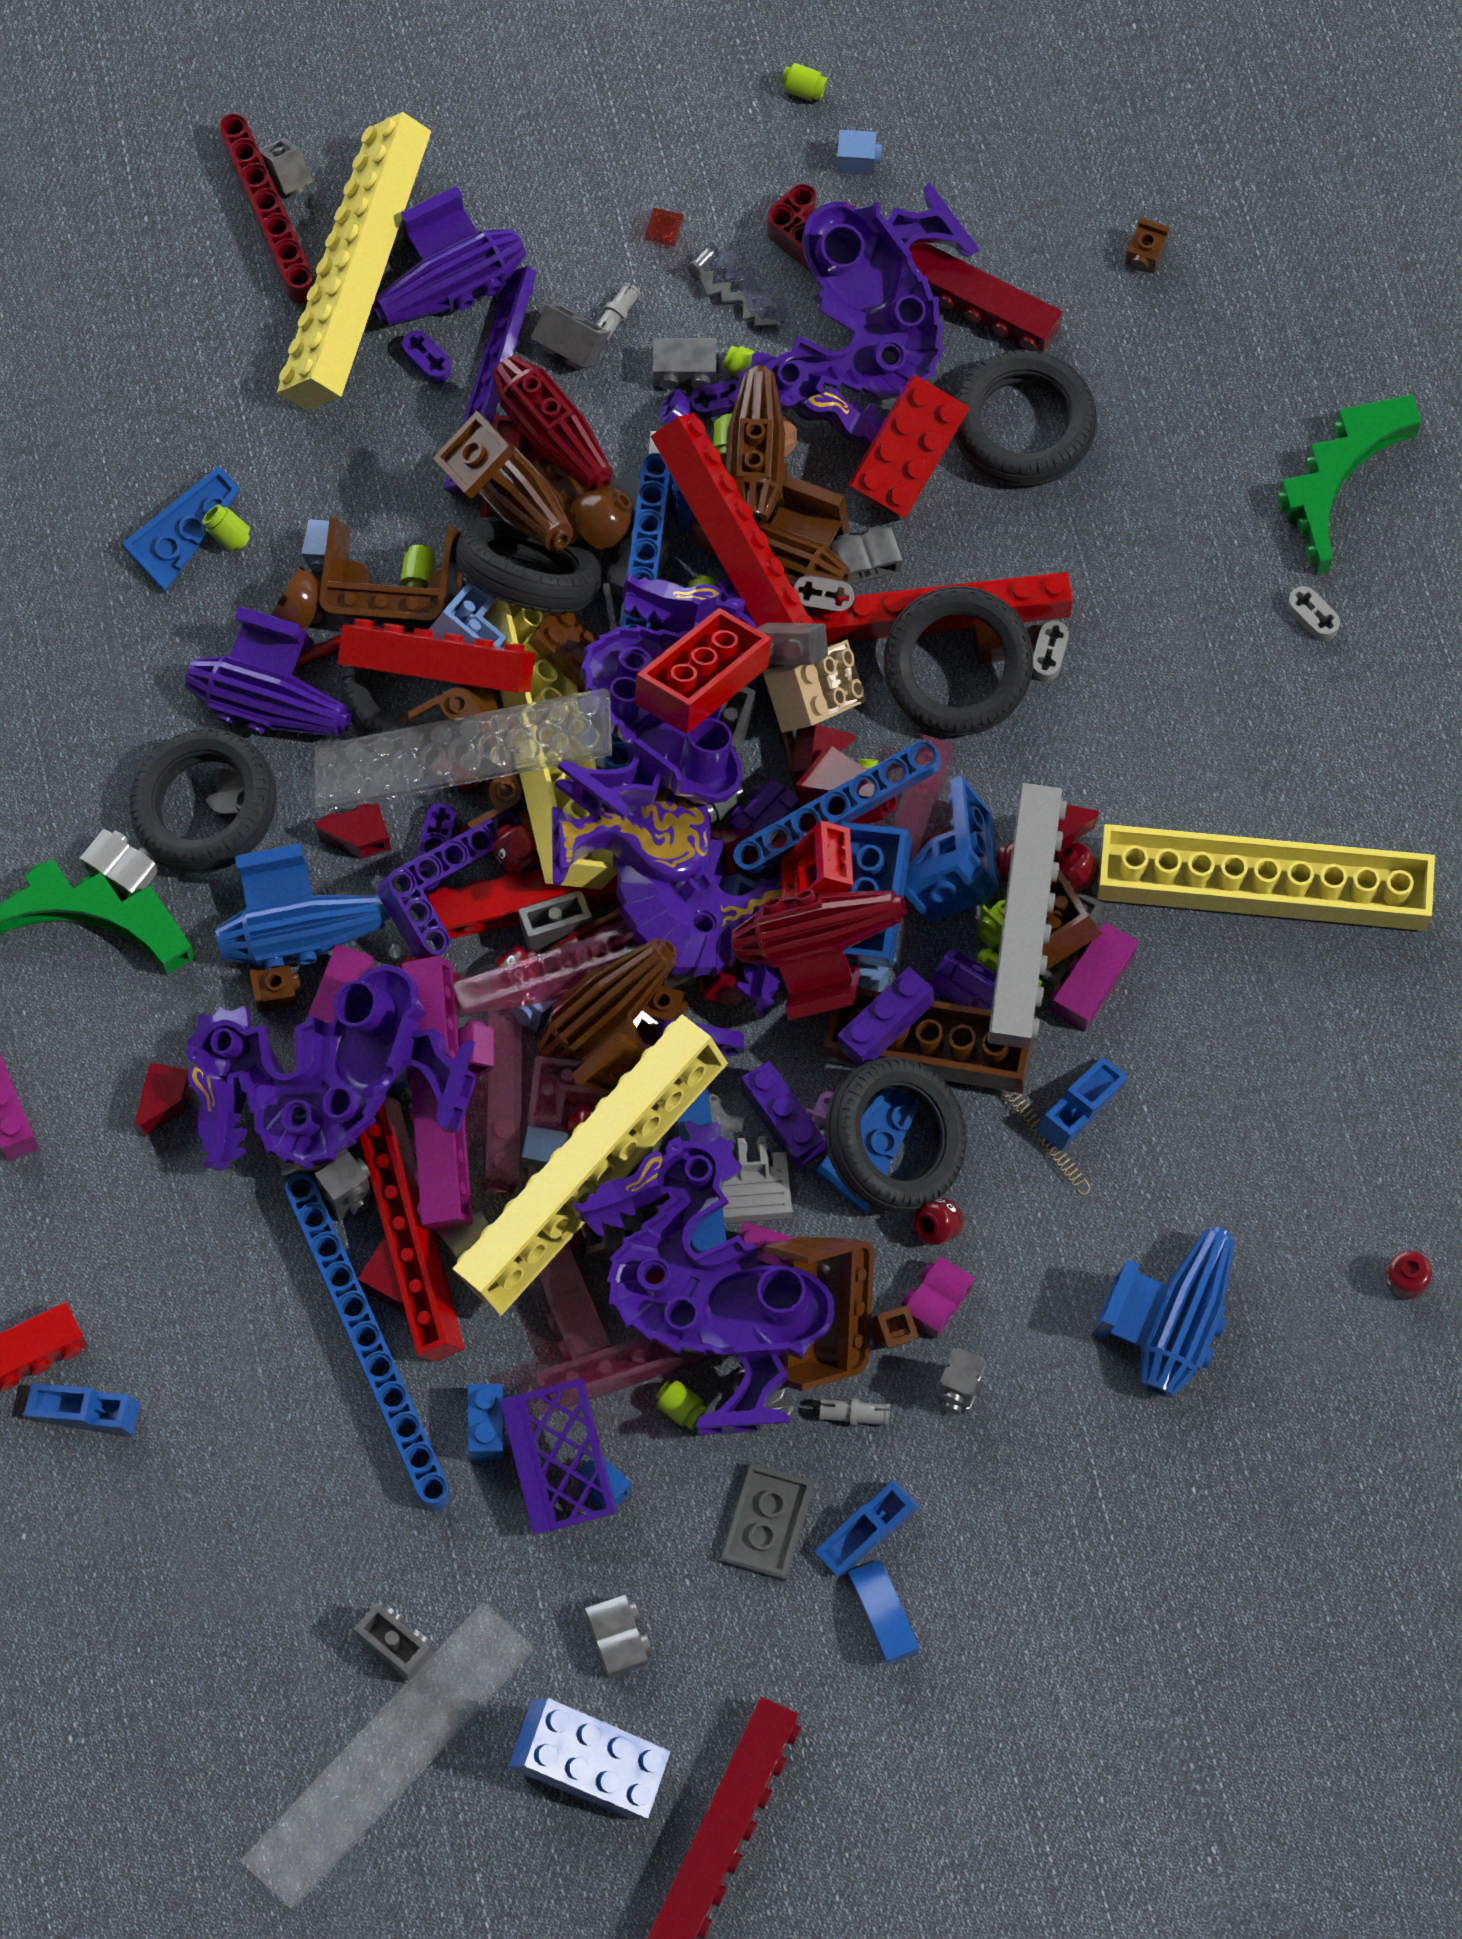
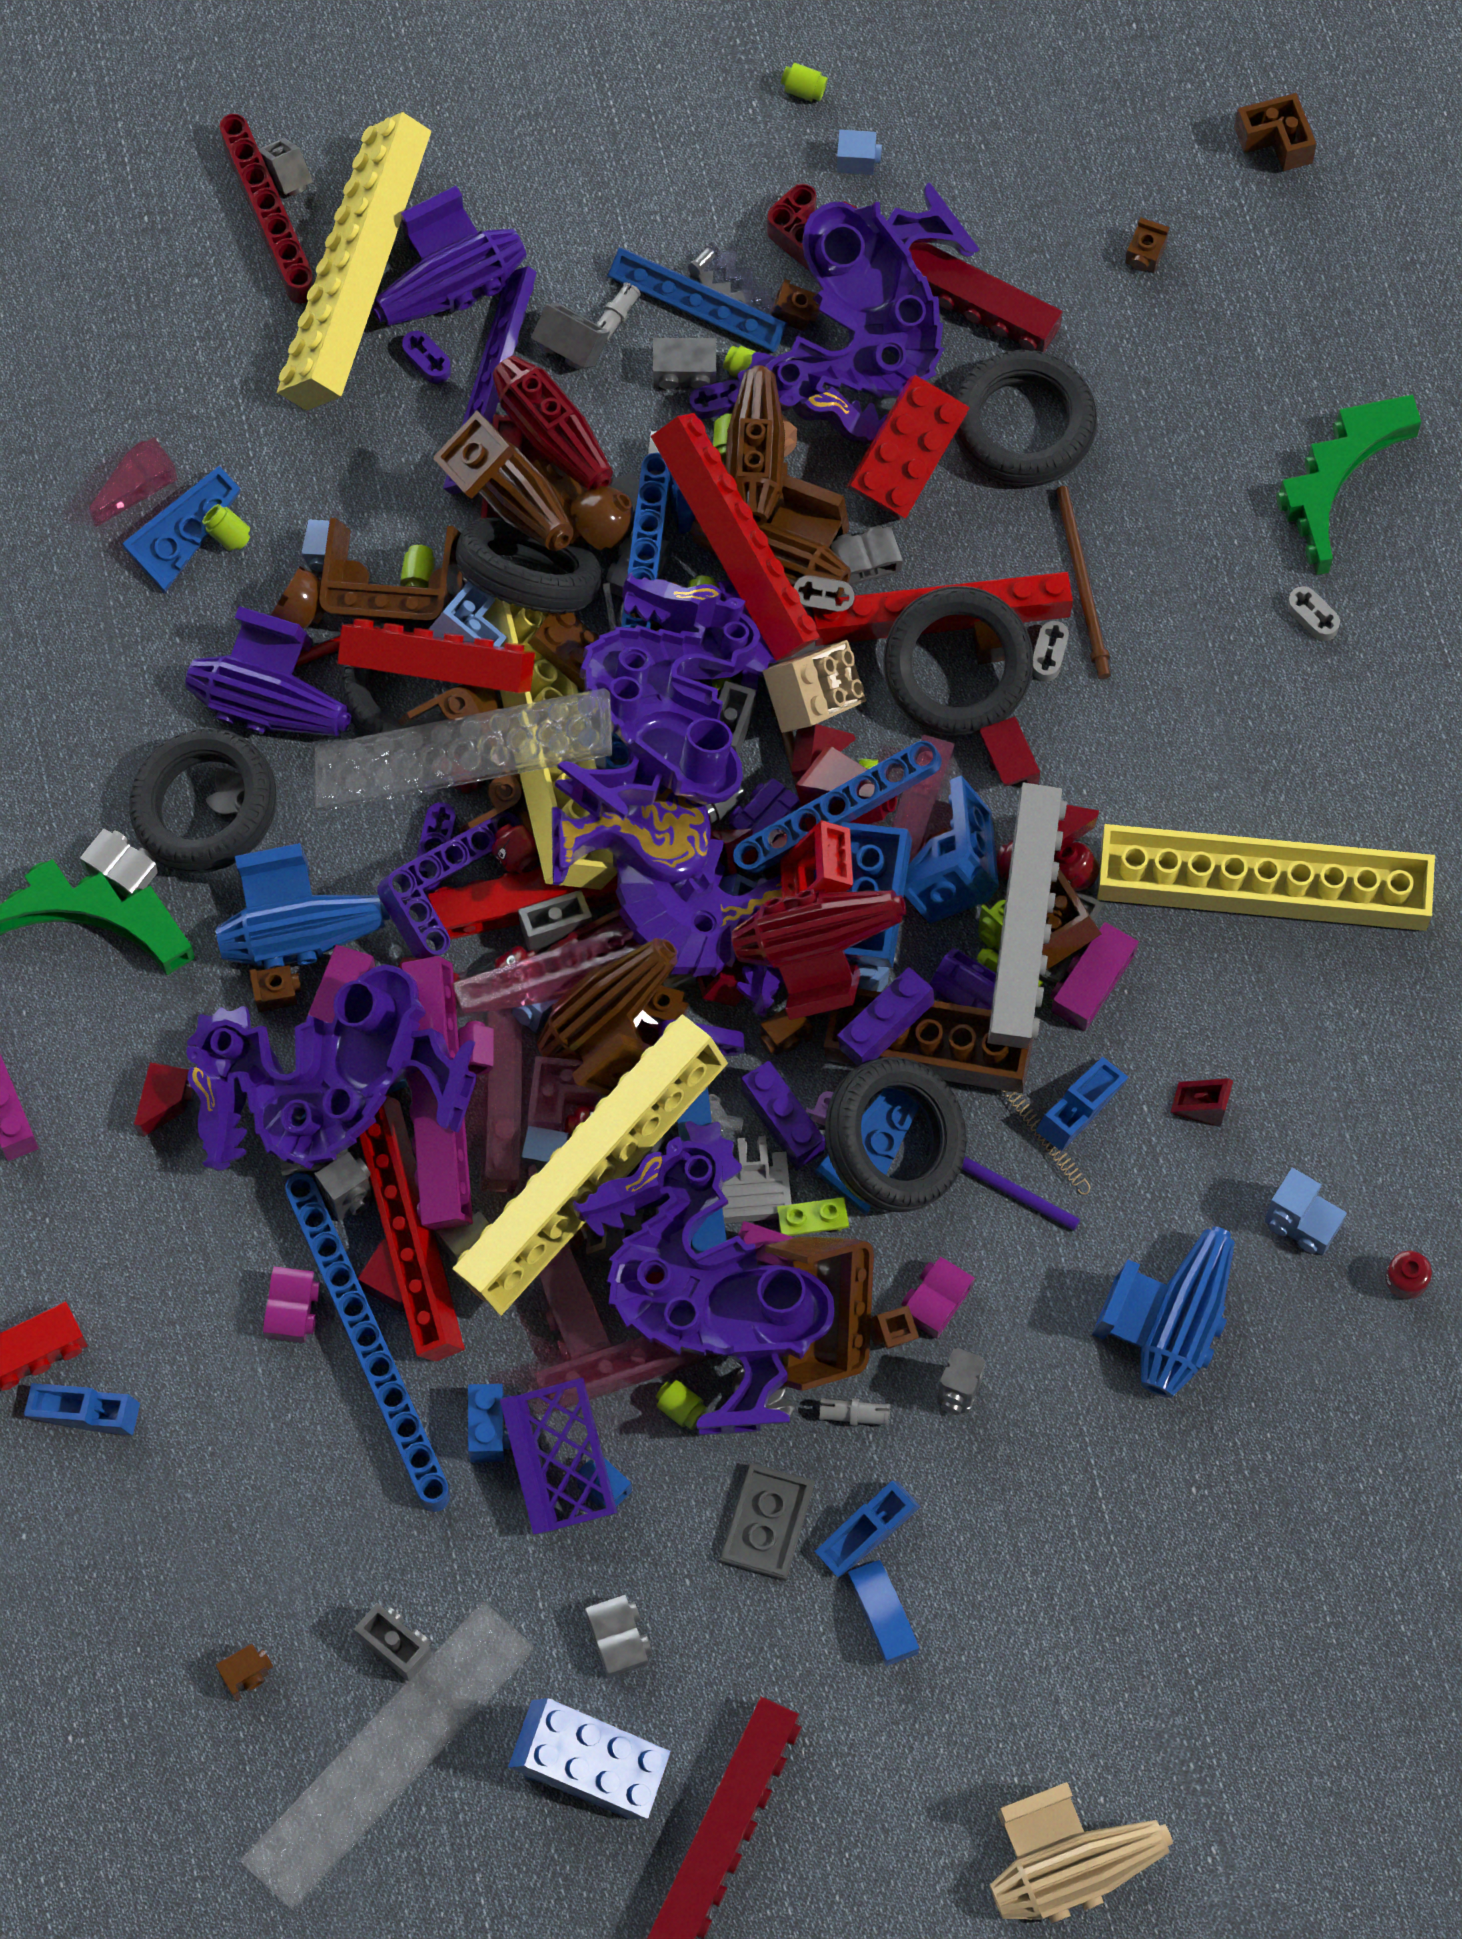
dark red slope [315,803,392,859] -> none
red brick [634,608,772,735] -> none
clear red plate [645,208,684,247] -> none
dark purple beam [659,389,690,426] -> none
flat silver brick [756,623,828,665] -> none
dark red head [913,1198,964,1245] -> none
none -> clear pink slope [89,437,178,527]
none -> reddish brown brick [215,1643,274,1702]
none -> magenta brick [263,1266,321,1343]
none -> blue tile [607,247,788,352]
none -> reddish brown brick [759,1008,813,1056]
none -> reddish brown brick [770,279,820,331]
none -> lime hinge [777,1197,849,1236]
none -> dark purple bar [961,1156,1081,1231]
none -> dark red panel [980,716,1040,787]
none -> tan piece [989,1782,1173,1924]
none -> reddish brown bar [1056,486,1111,679]
none -> dark red slope [1171,1078,1233,1127]
none -> reddish brown brick [1234,93,1317,171]
none -> medium blue brick [1264,1167,1347,1256]

